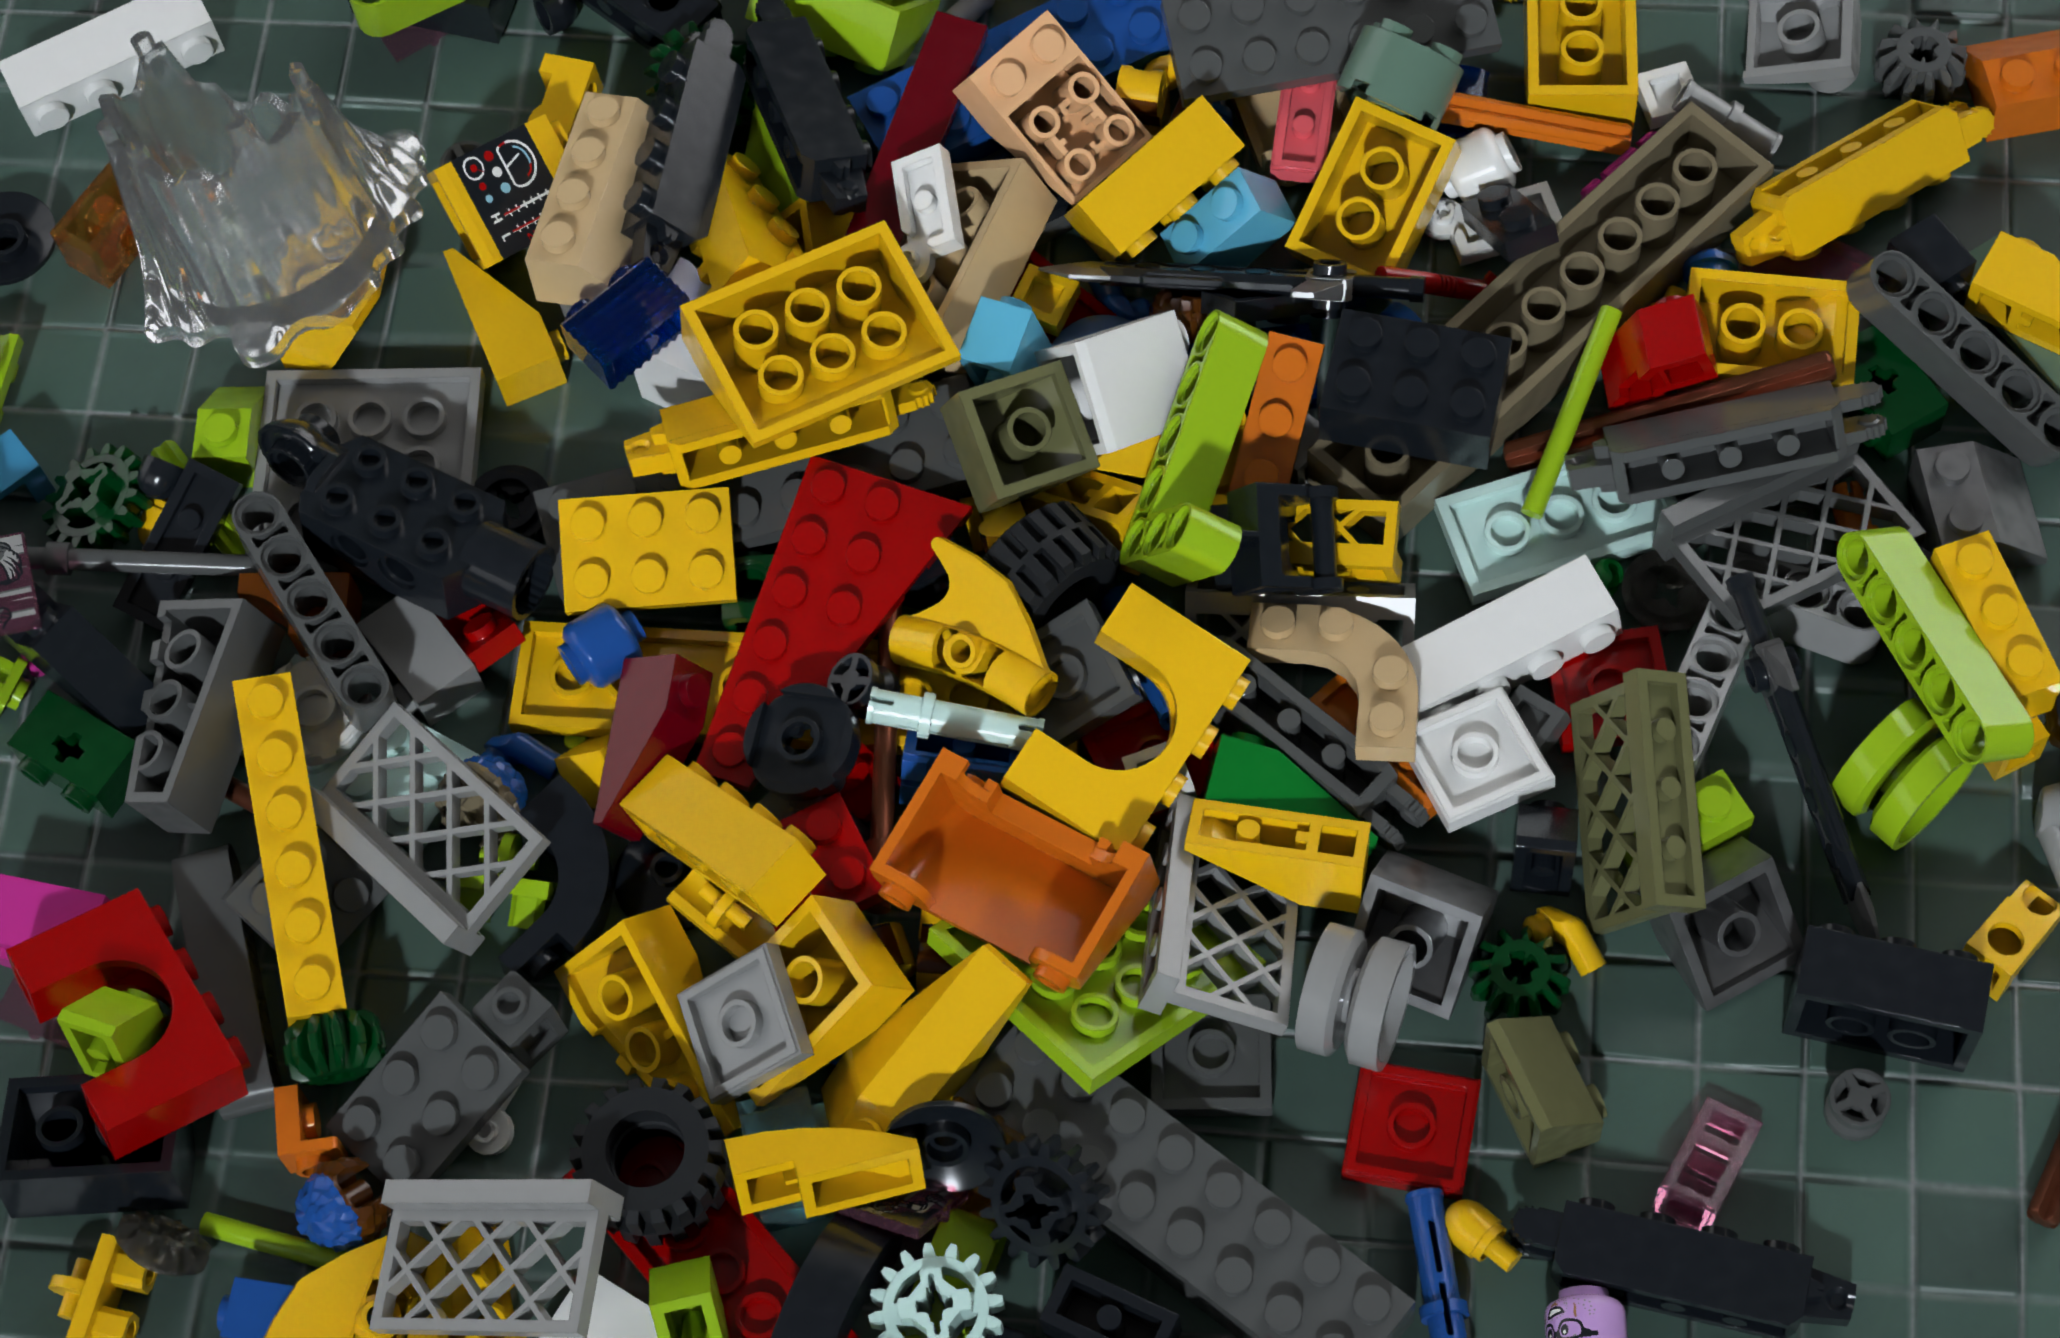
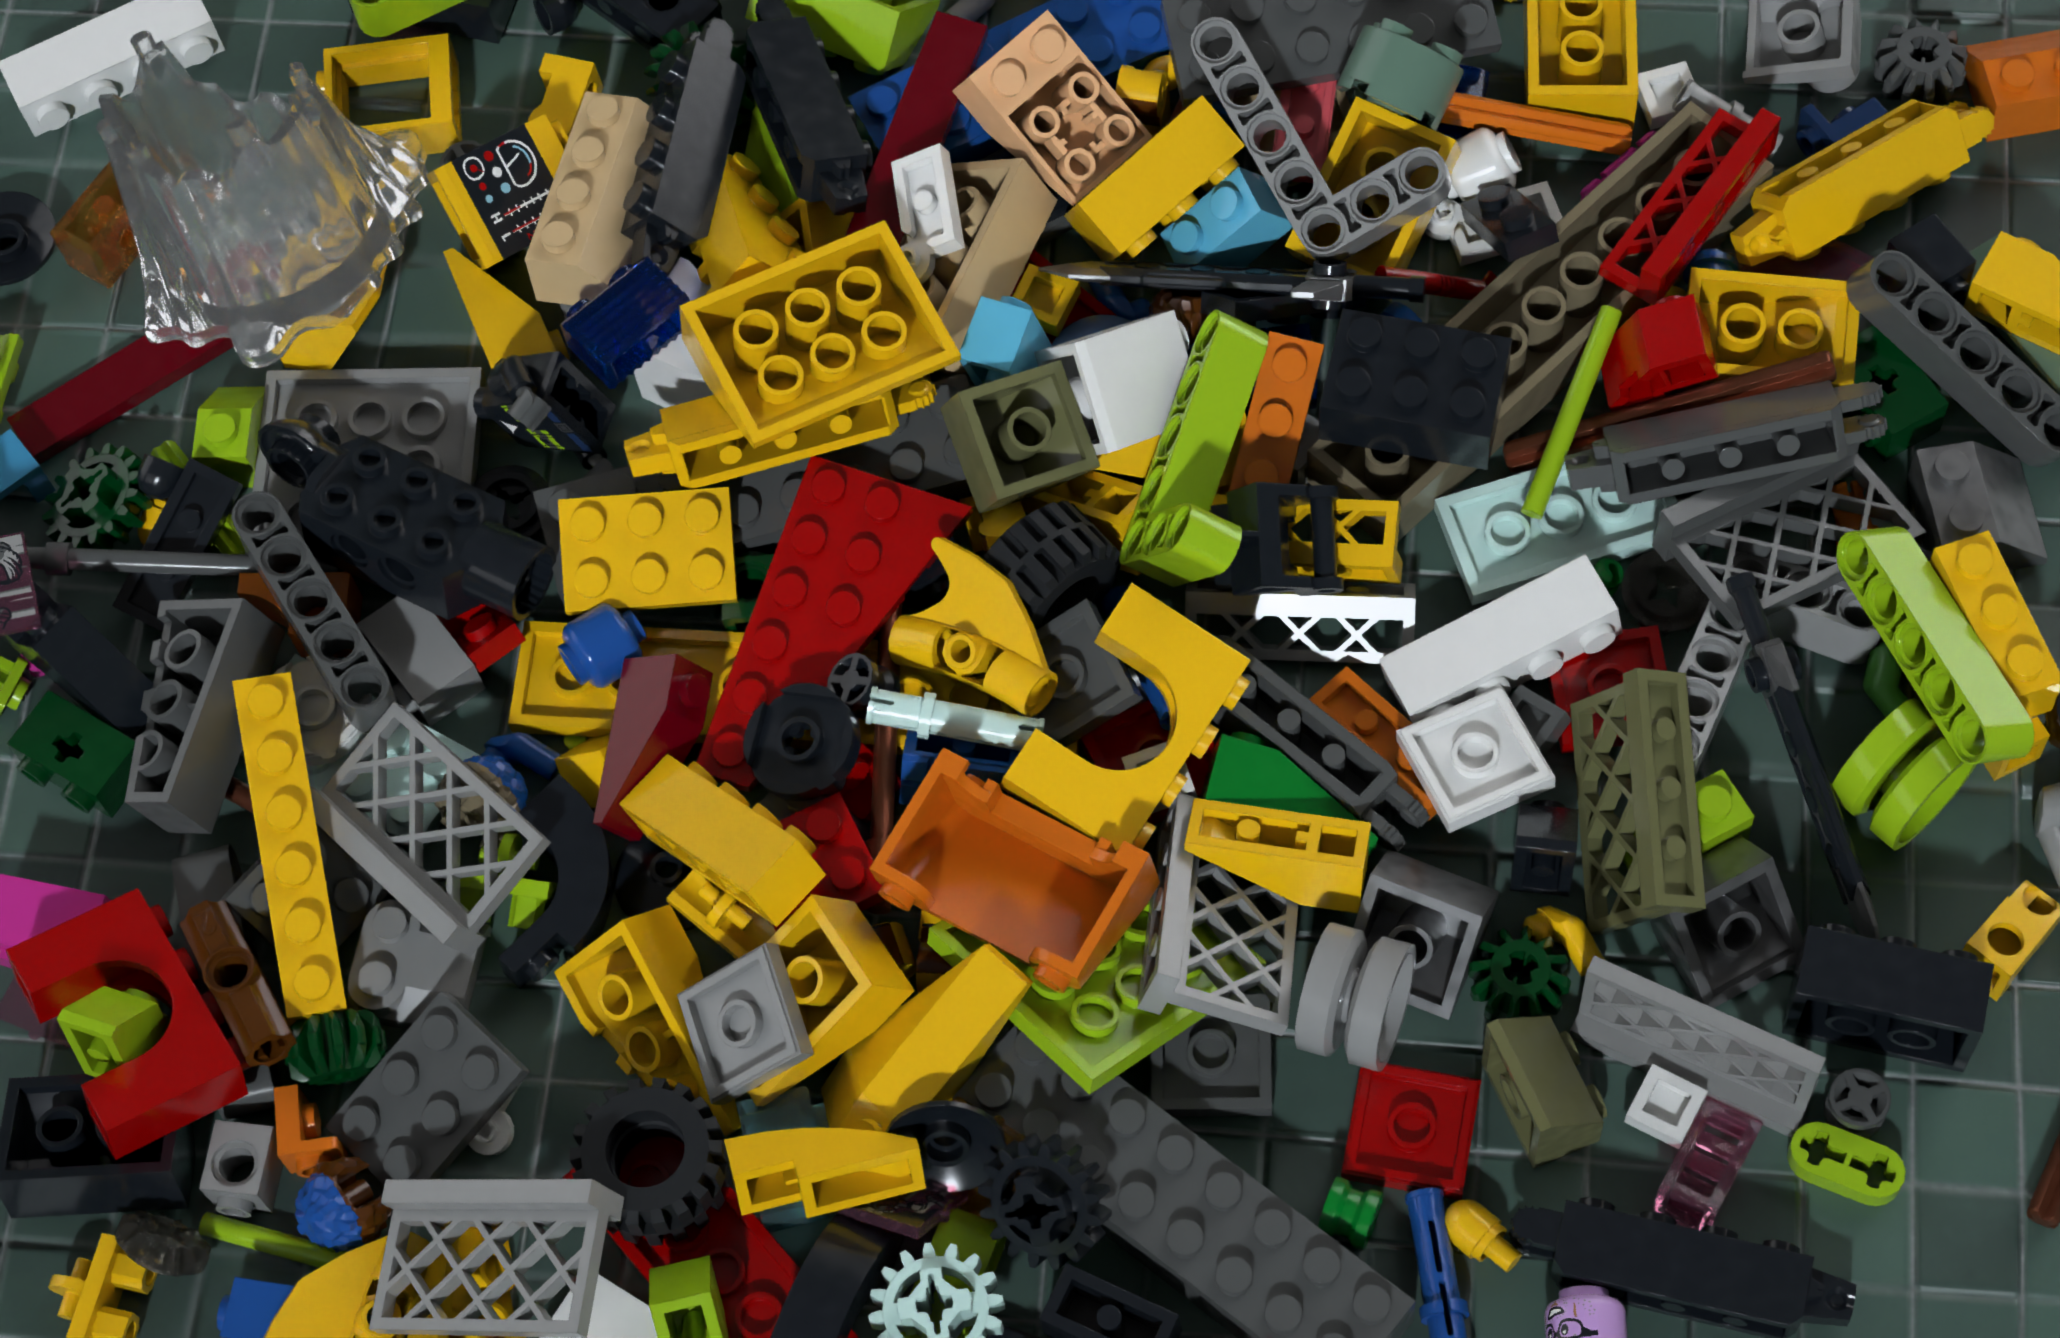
dark grey bracket [472,971,569,1070] -> none
tan plate [1247,602,1419,762] -> none
none -> dark red tile [6,250,296,465]
none -> reddish brown piece [179,900,297,1067]
none -> light grey brick [199,1120,283,1218]
none -> yellow window [316,33,462,166]
none -> light grey slope [347,900,492,1029]
none -> black torso [473,351,616,478]
none -> light grey beam [1191,17,1452,261]
none -> green wheel [1318,1176,1384,1251]
none -> light grey fence [1569,956,1826,1138]
none -> red fence [1599,107,1781,305]
none -> white plate [1624,1063,1708,1150]
none -> lime beam [1787,1122,1906,1207]
none -> dark blue bracket [1796,97,1888,157]
none -> bright green arm [1863,642,1908,718]

